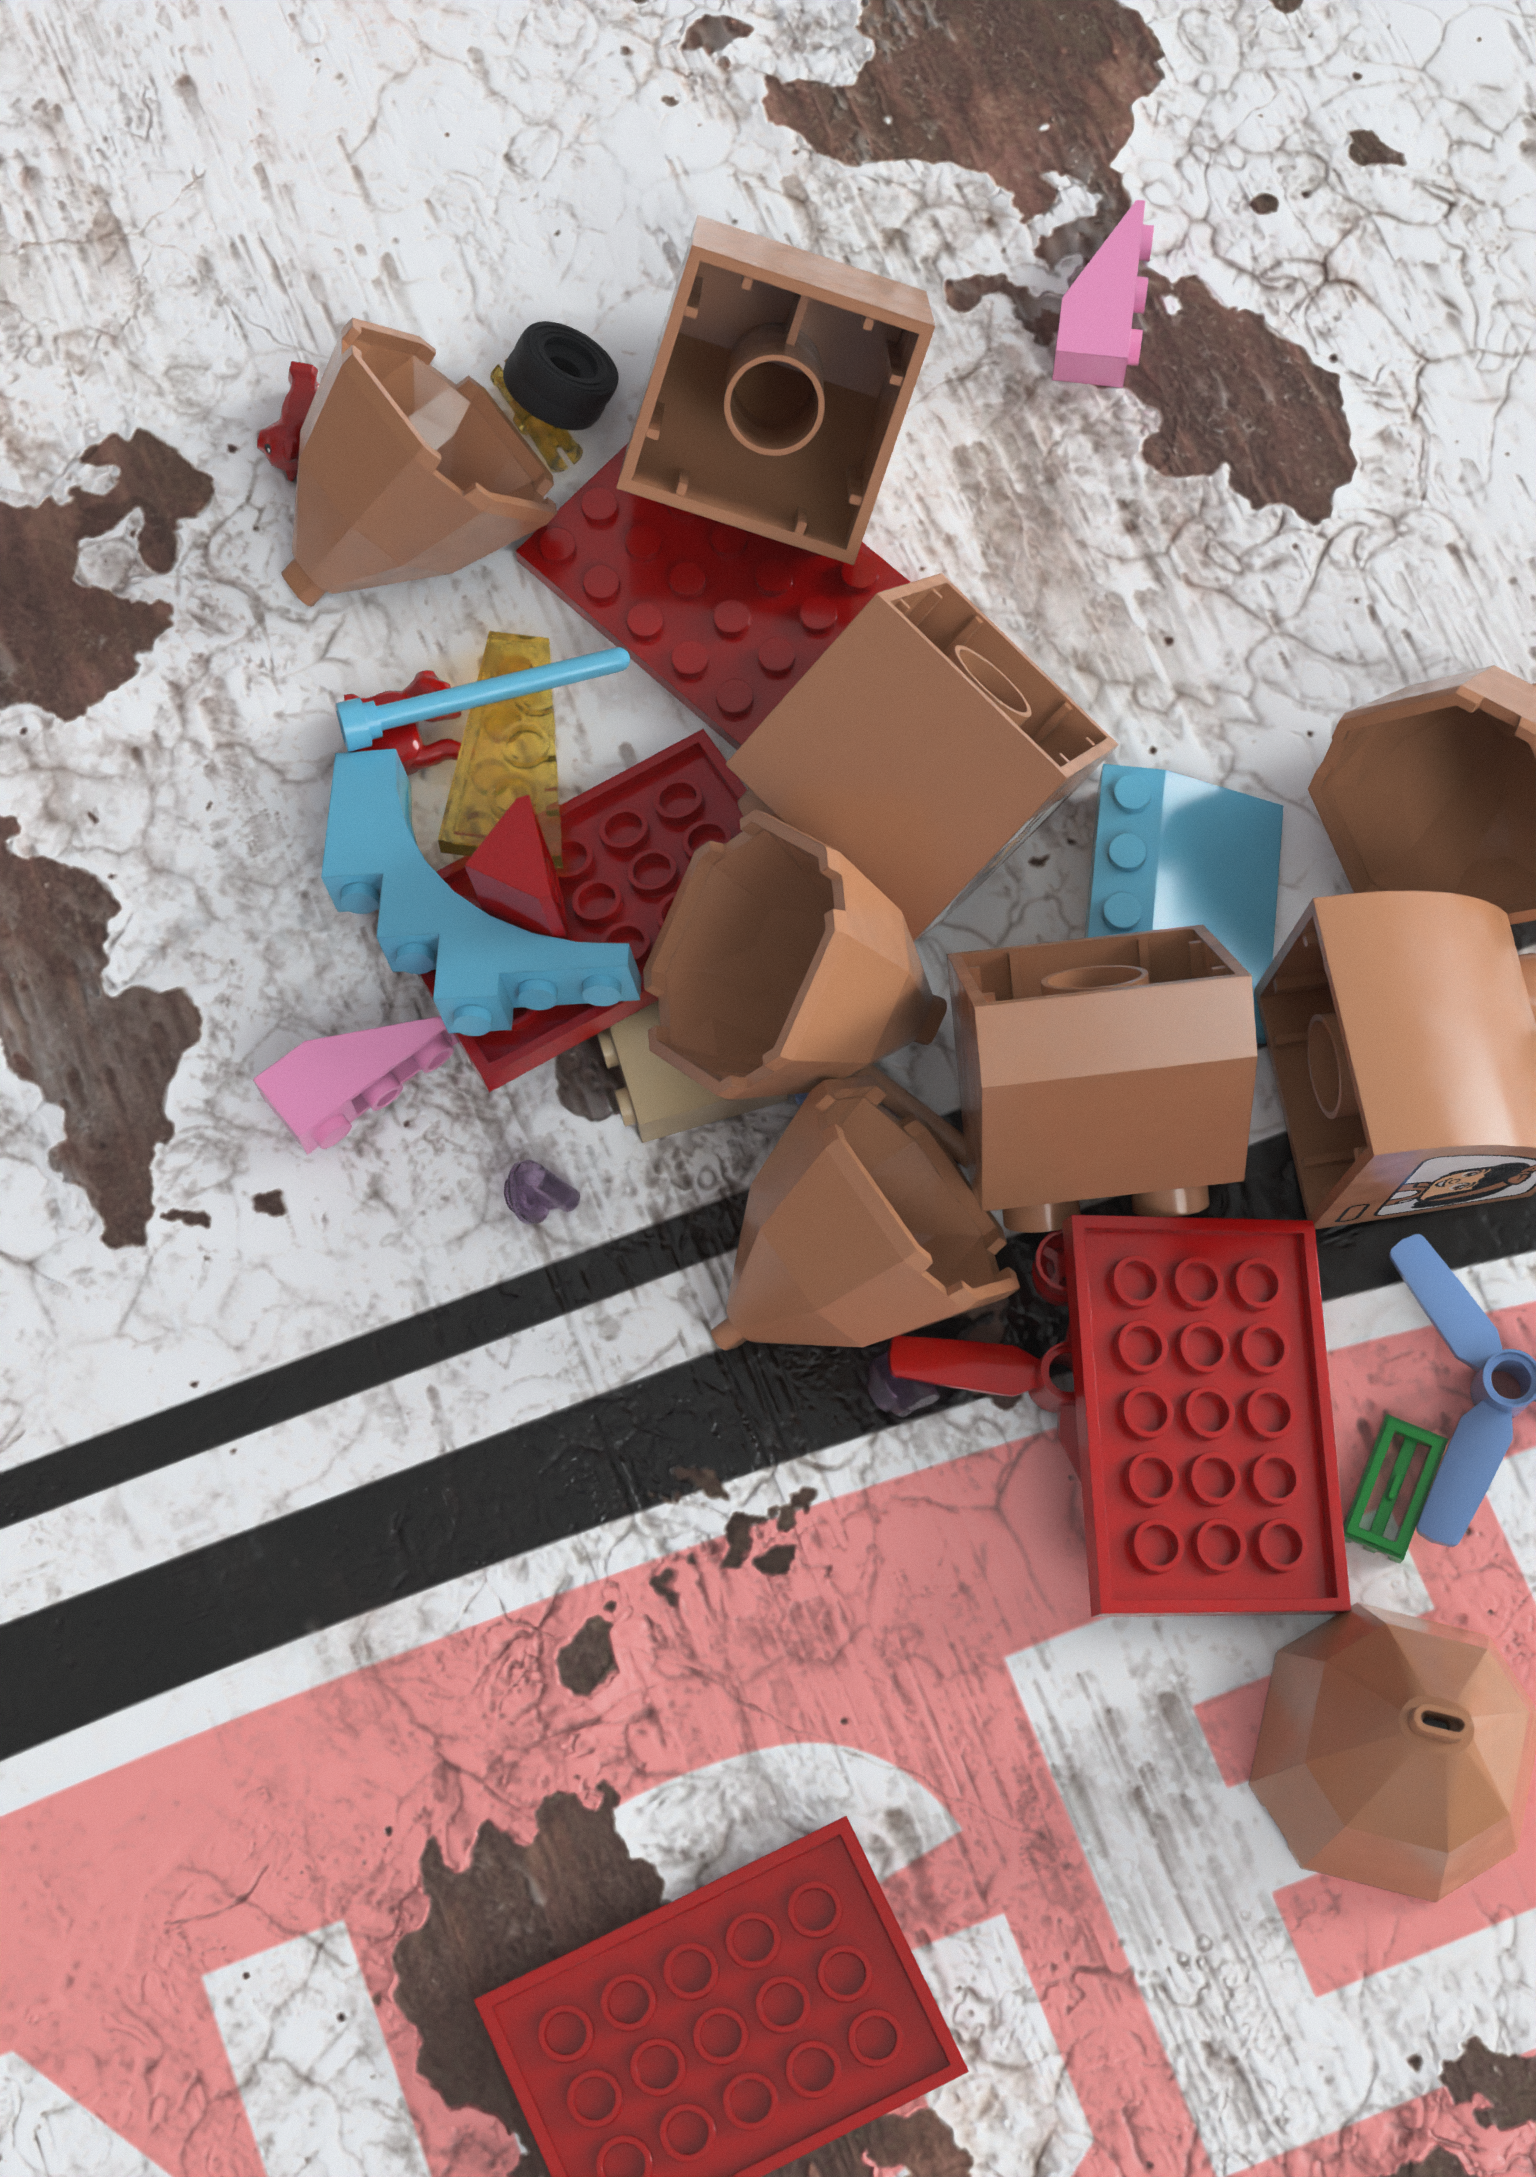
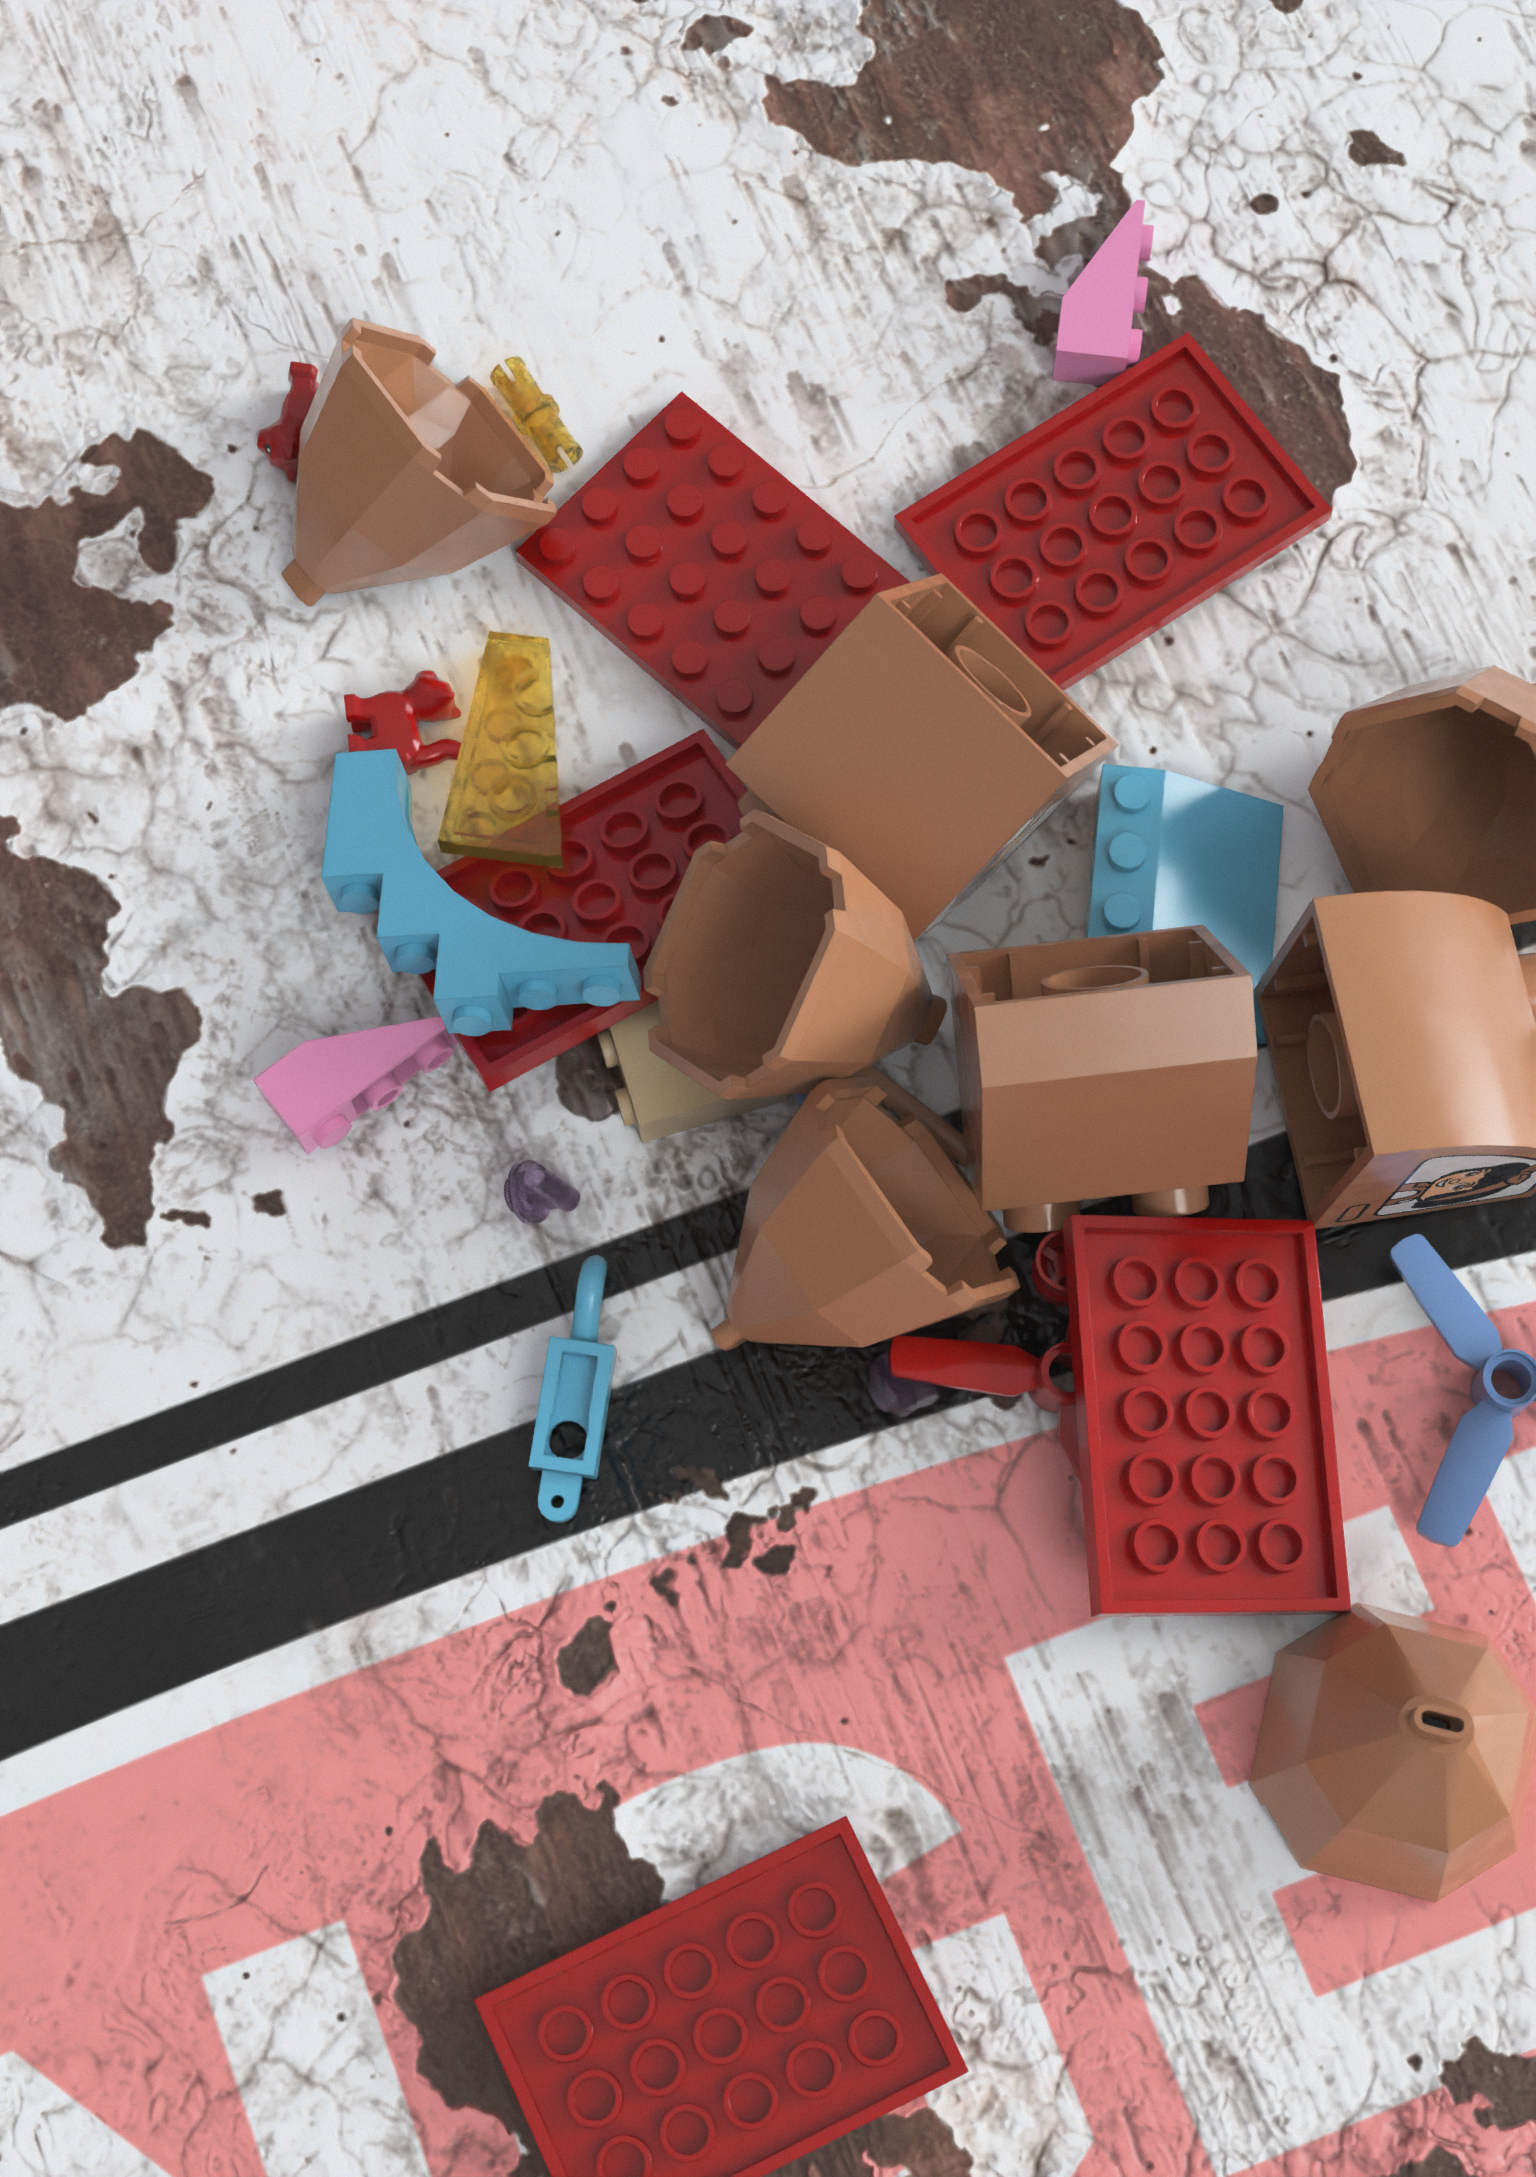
medium azure piece [335,647,630,752] -> none
red slope [464,795,573,941] -> none
black tyre [503,321,619,431] -> none
nougat brick [616,215,935,565] -> none
green tile [1343,1414,1449,1564] -> none
none -> medium azure piece [529,1255,617,1523]
none -> red plate [894,332,1332,691]

